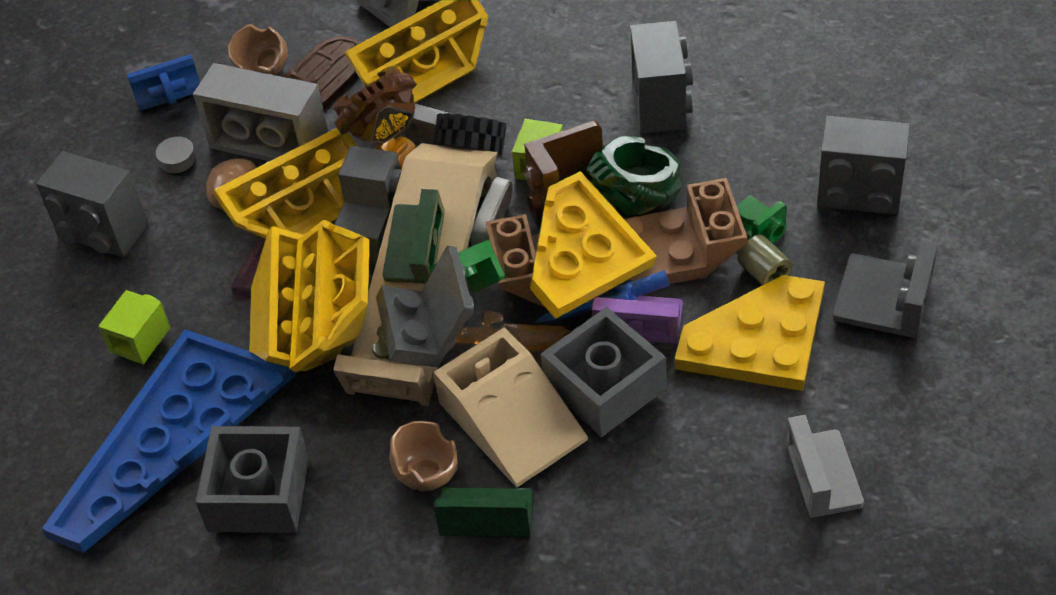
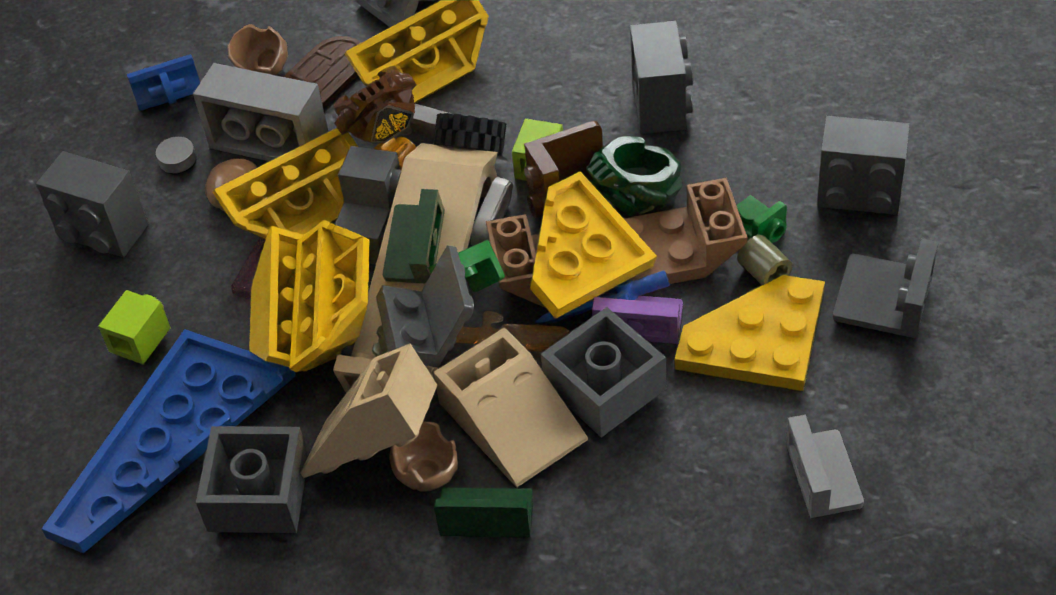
none -> tan slope [300,344,437,478]

